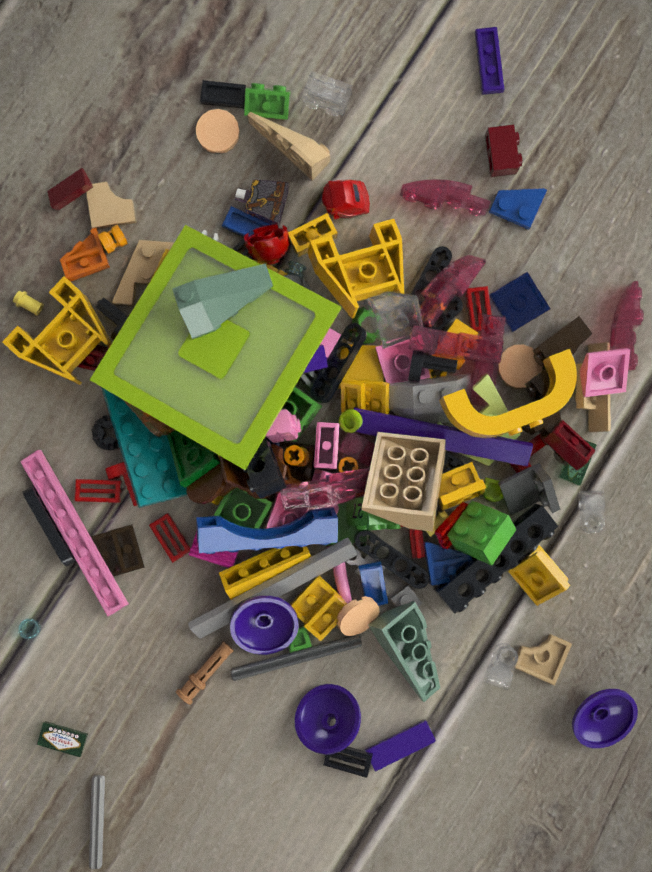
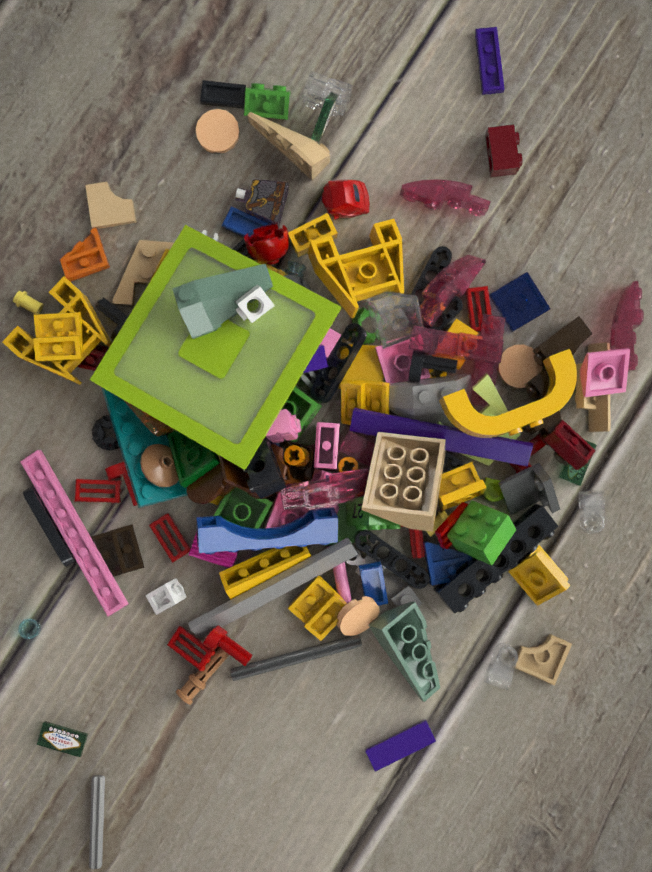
dark red slope [47,168,93,210] -> none
light orange wheel [98,224,128,254] -> none
dark purple dish [230,596,299,655] -> none
bright green tile [289,625,312,653] -> none
dark purple dish [295,684,361,755] -> none
black tile [323,747,373,778] -> none
lime tile [339,409,363,433] -> none
blue wing [489,188,547,230] -> none
dark purple dish [572,689,638,748] -> none
none -> yellow slope [33,312,83,361]
none -> medium nougat dish [140,444,179,487]
none -> white bracket [145,578,187,615]
none -> red tile [167,626,216,671]
none -> red piece [203,625,253,666]
none -> white brick [235,285,275,323]
none -> clear green tile [311,92,339,142]

